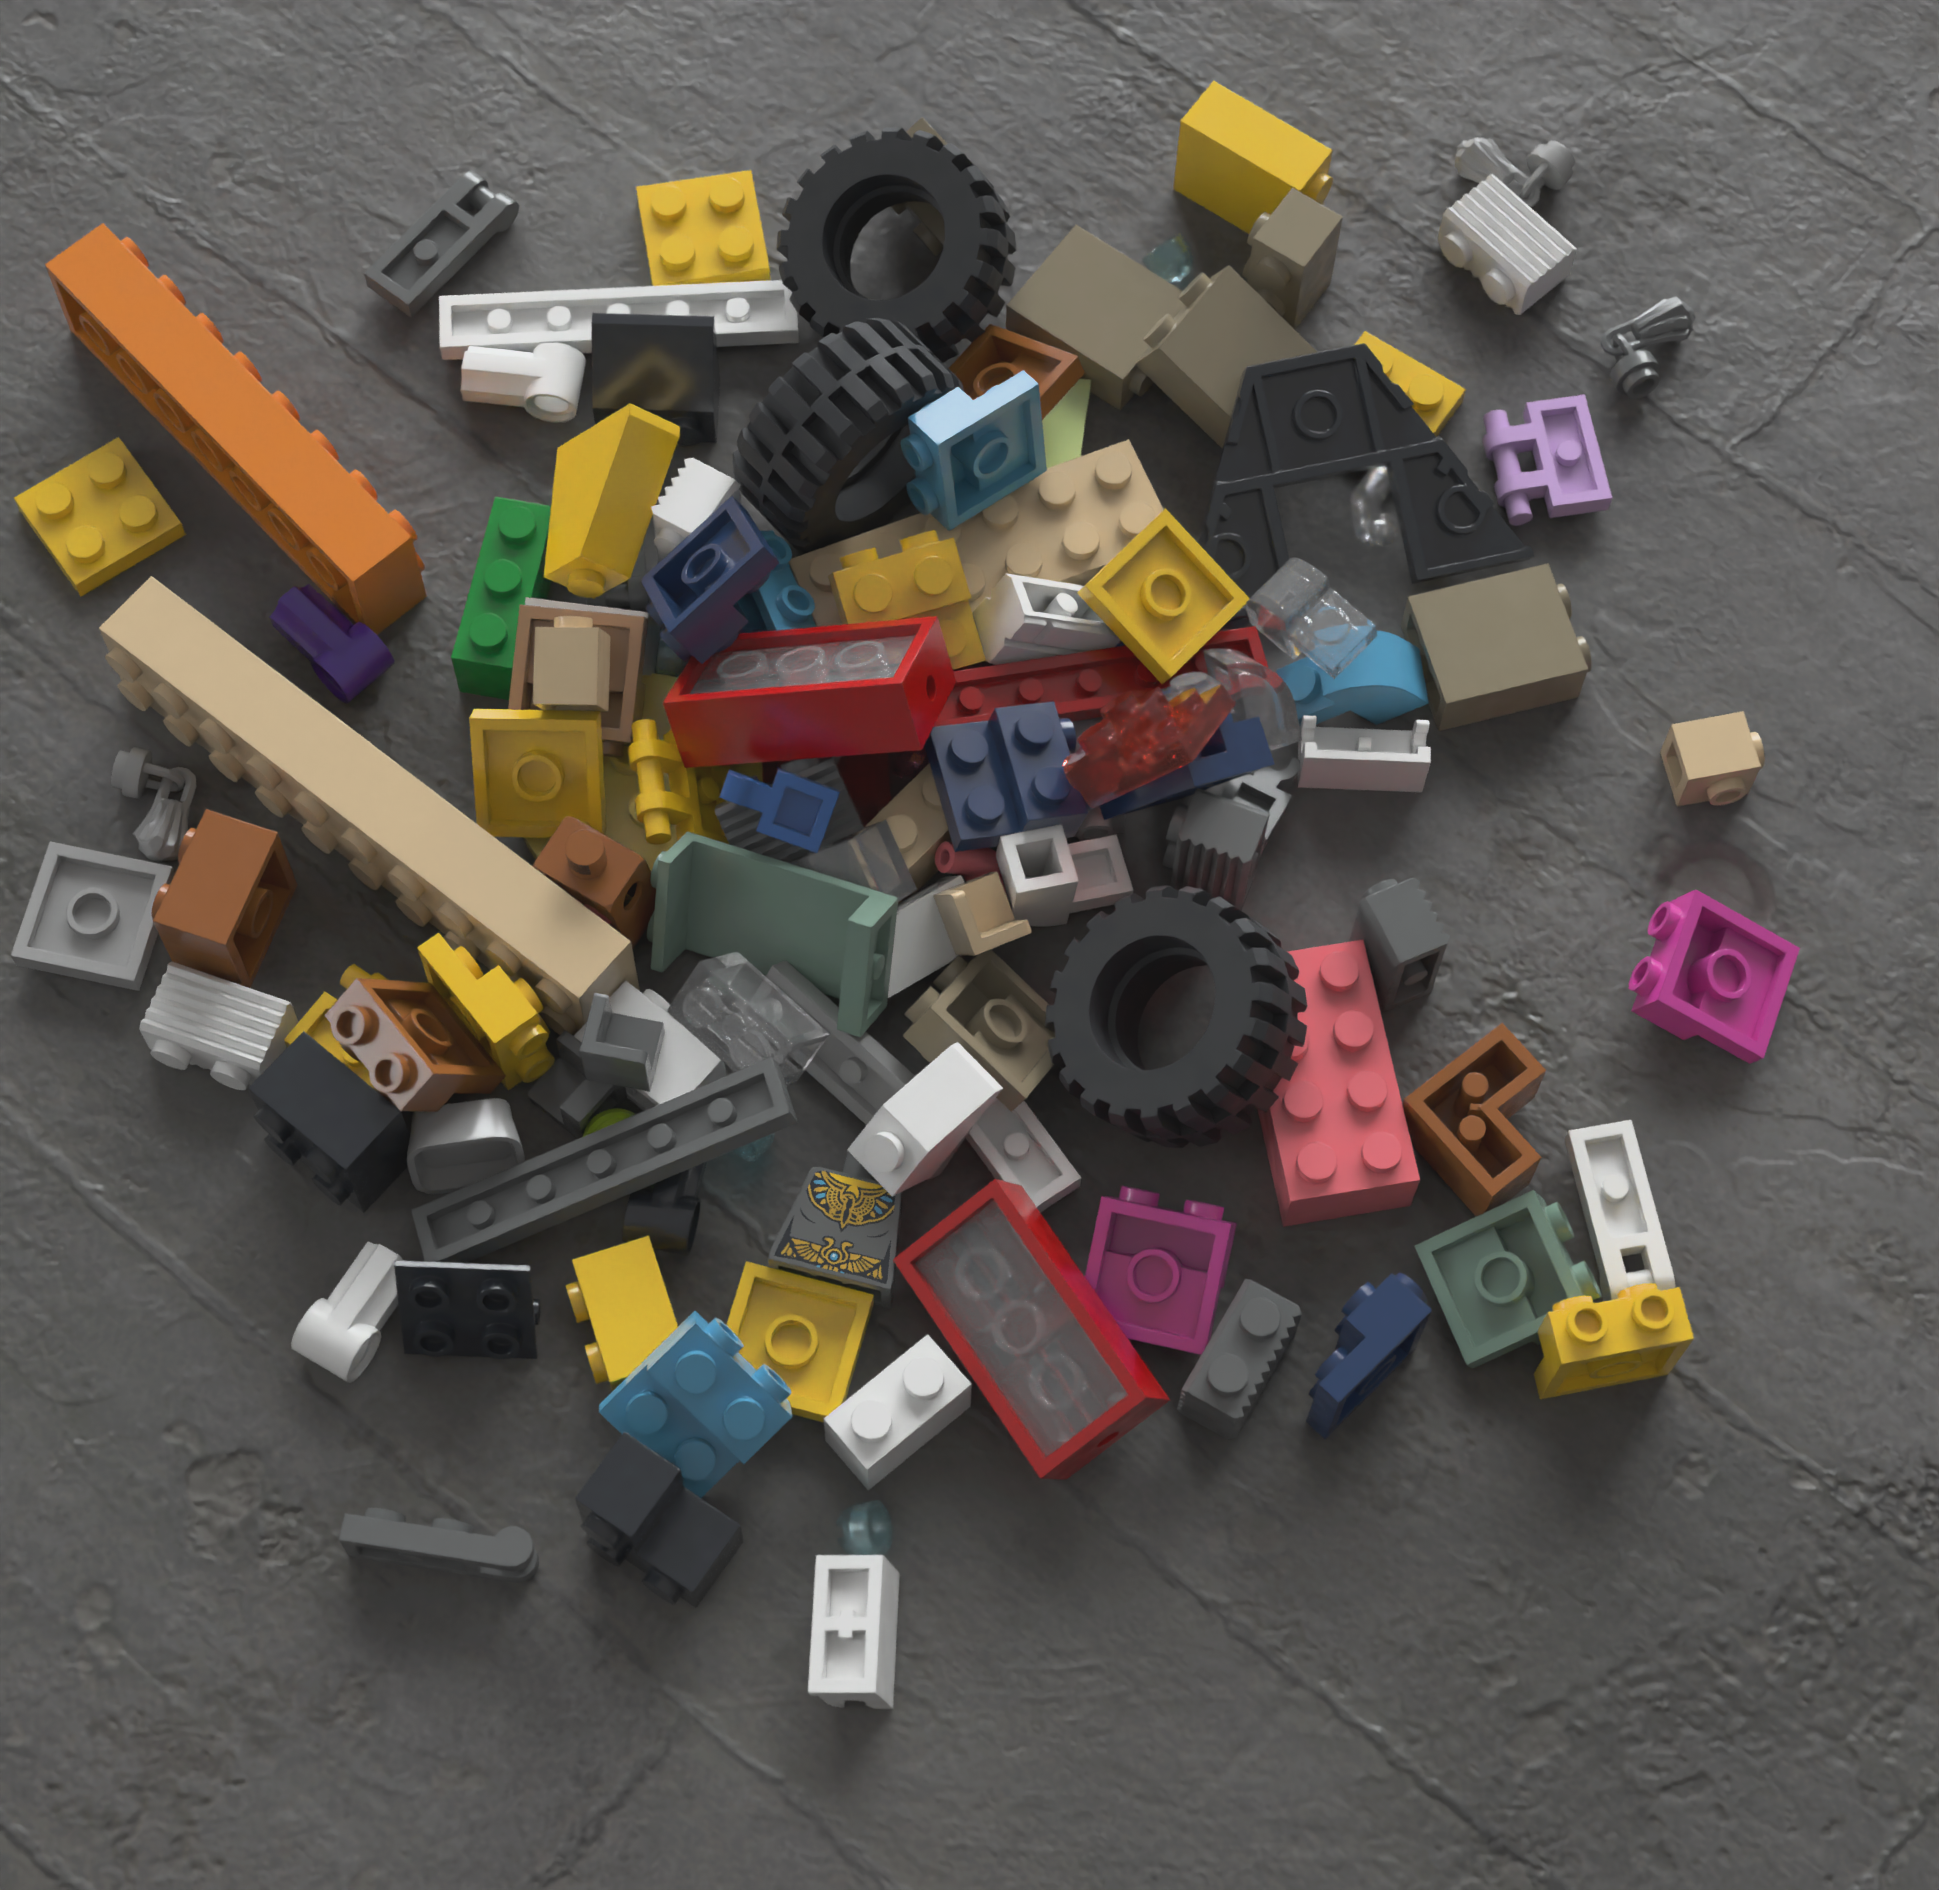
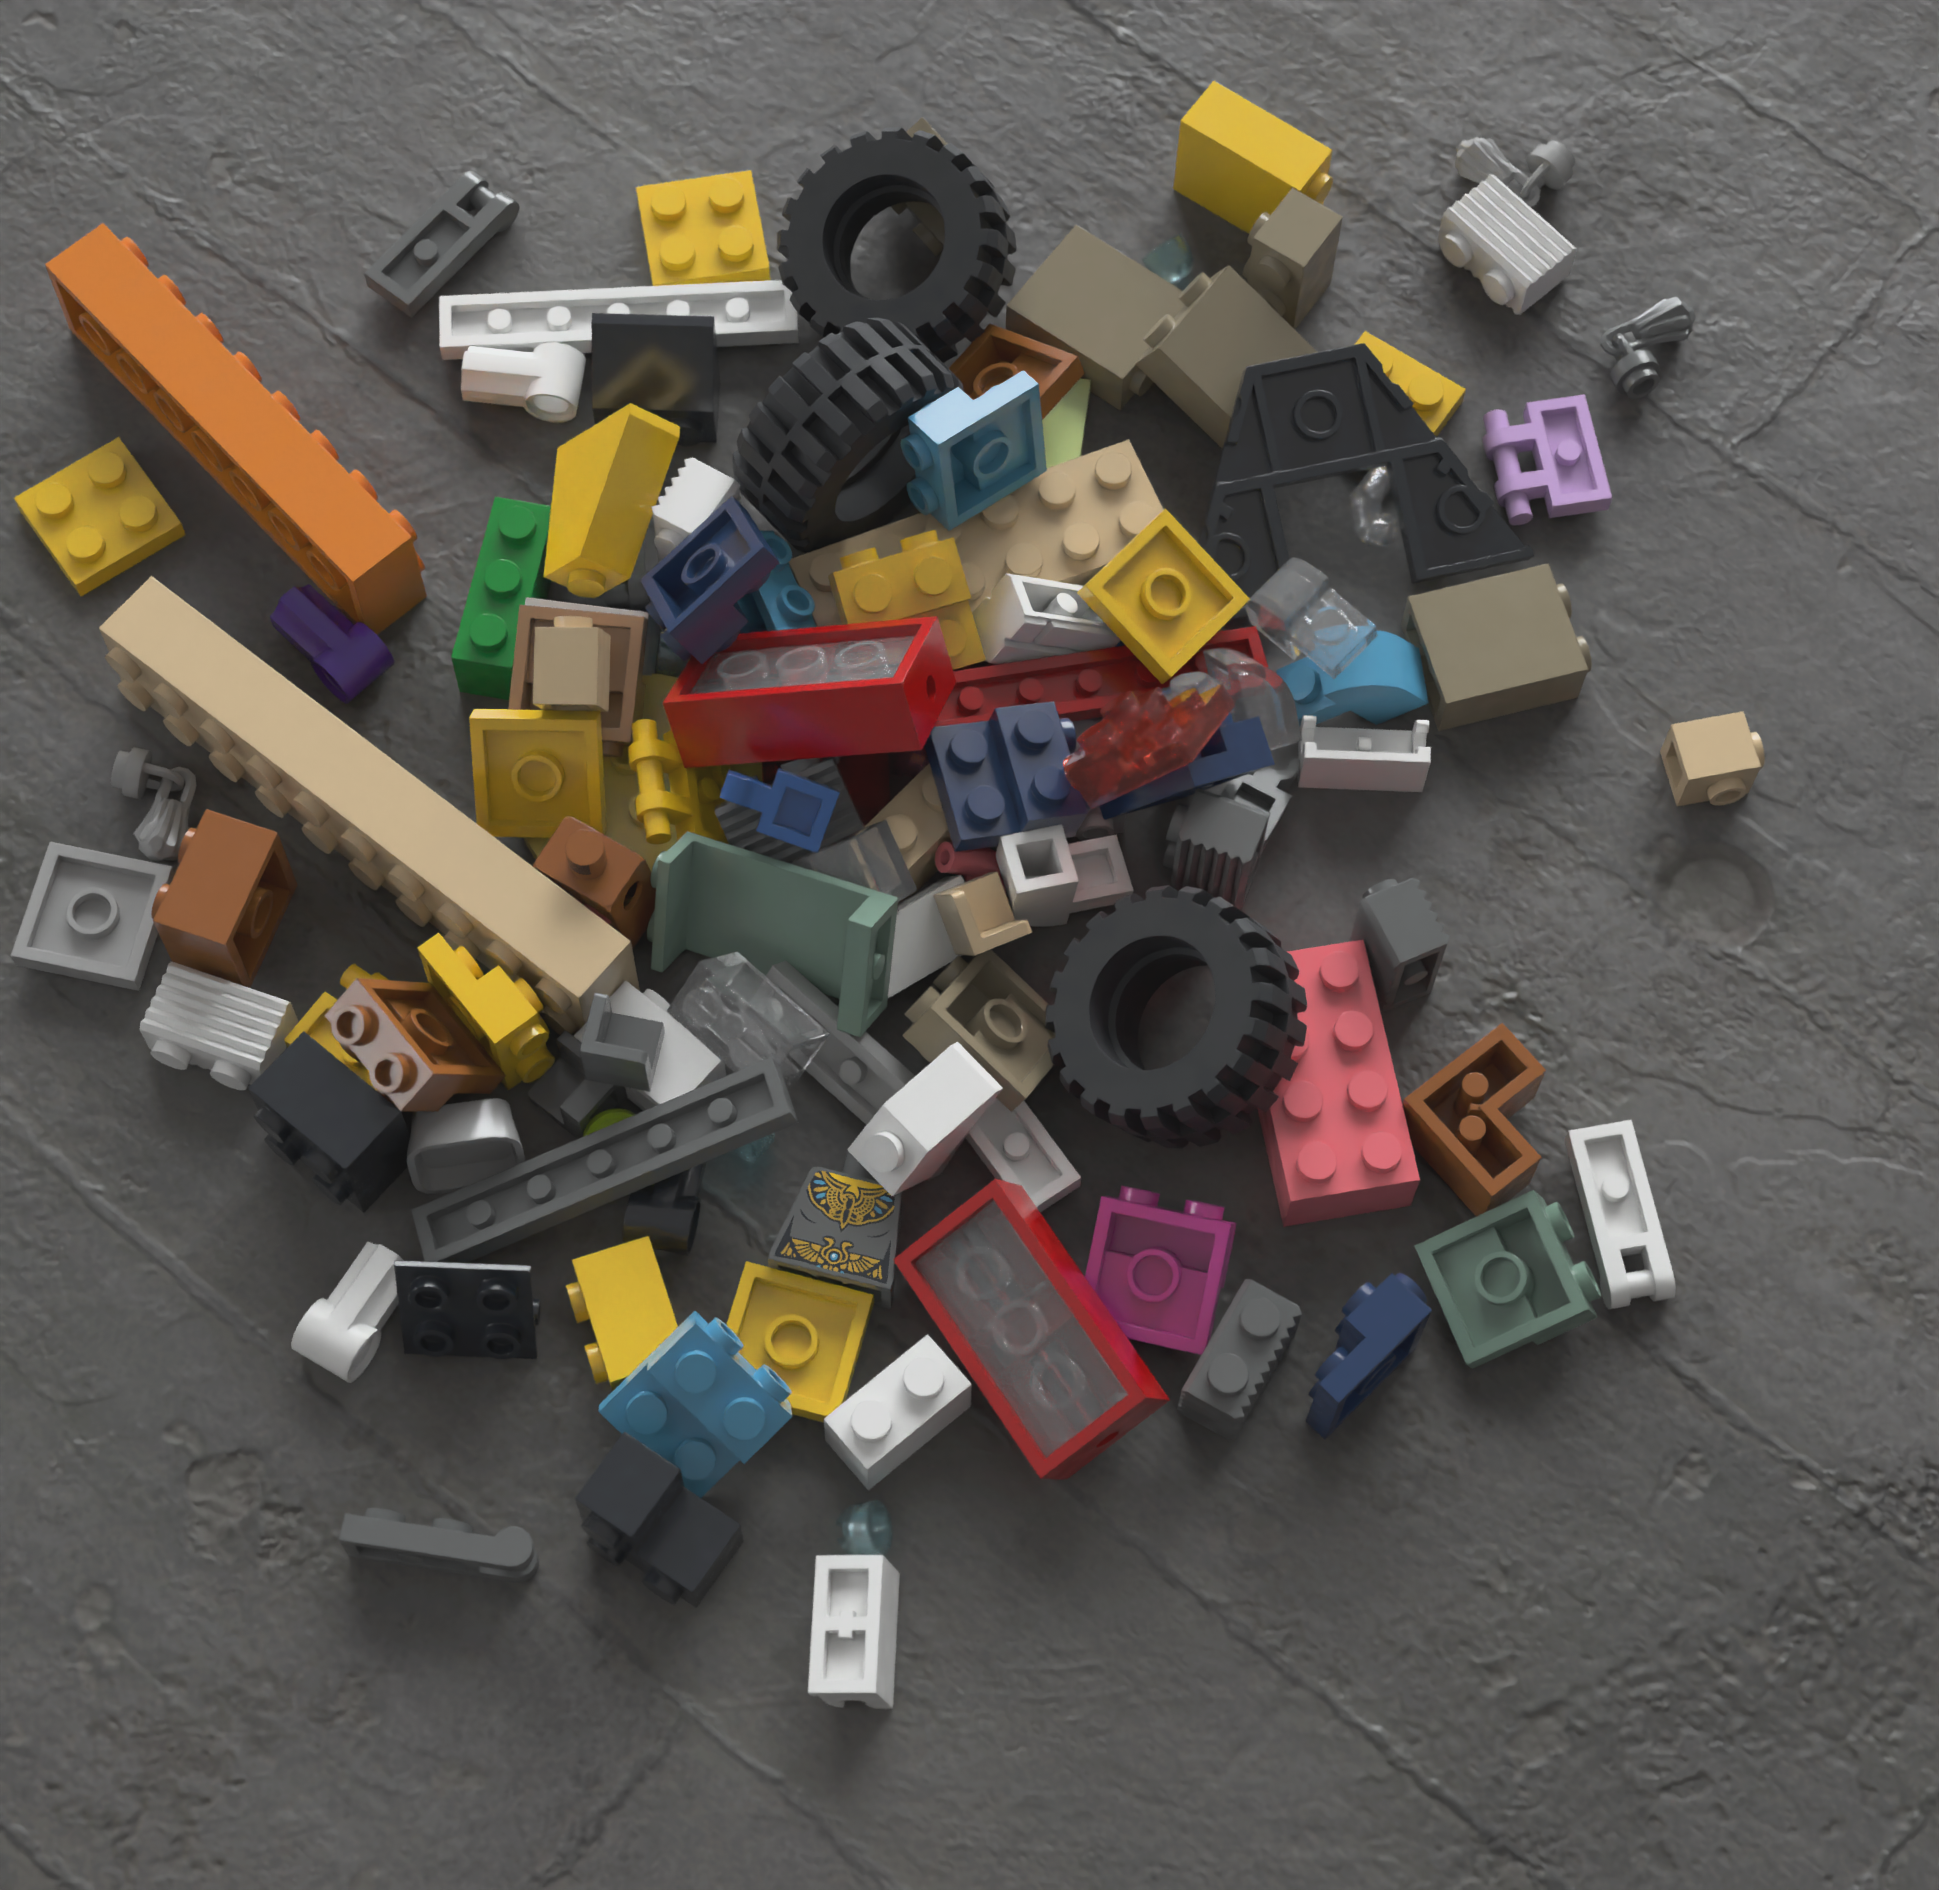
yellow plate [1534,1283,1694,1399] -> none
dark pink plate [1629,889,1800,1064] -> none

